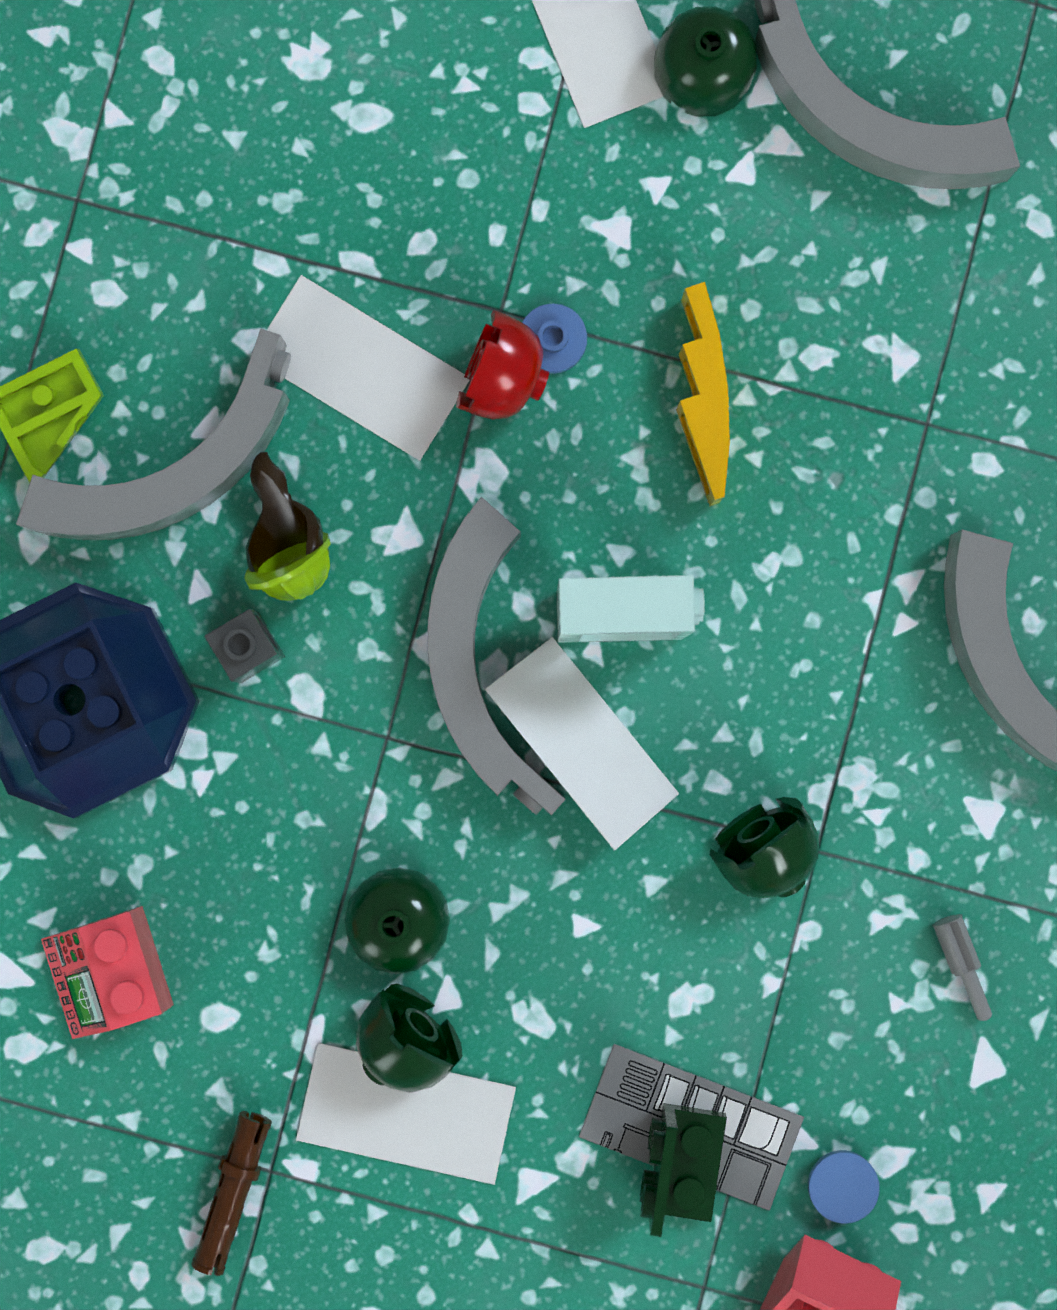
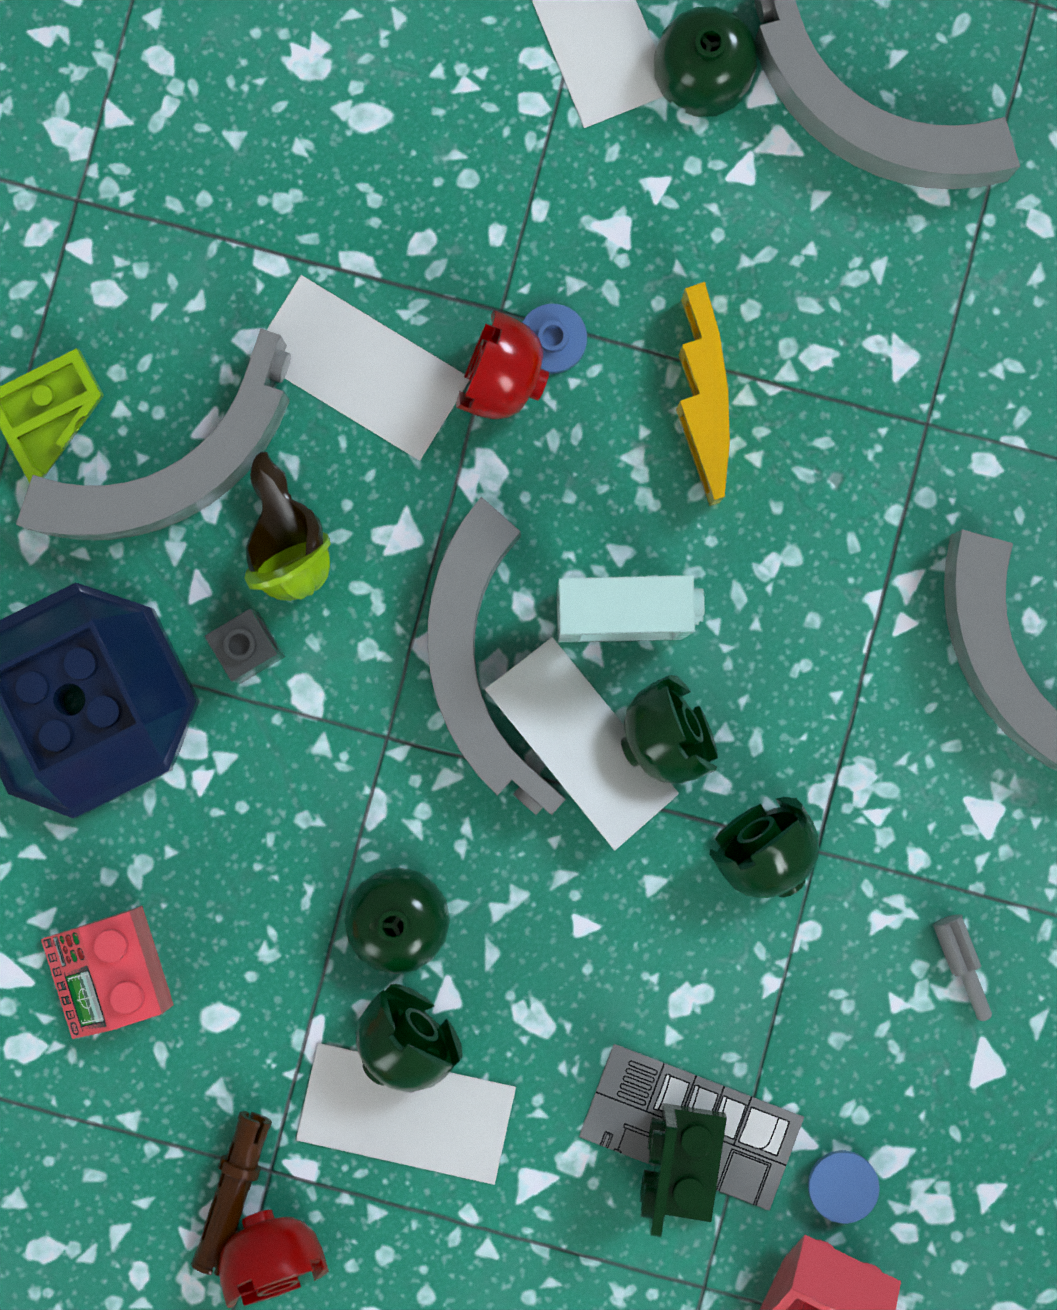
none -> red cylinder [218,1209,329,1308]
none -> dark green cylinder [621,675,718,783]

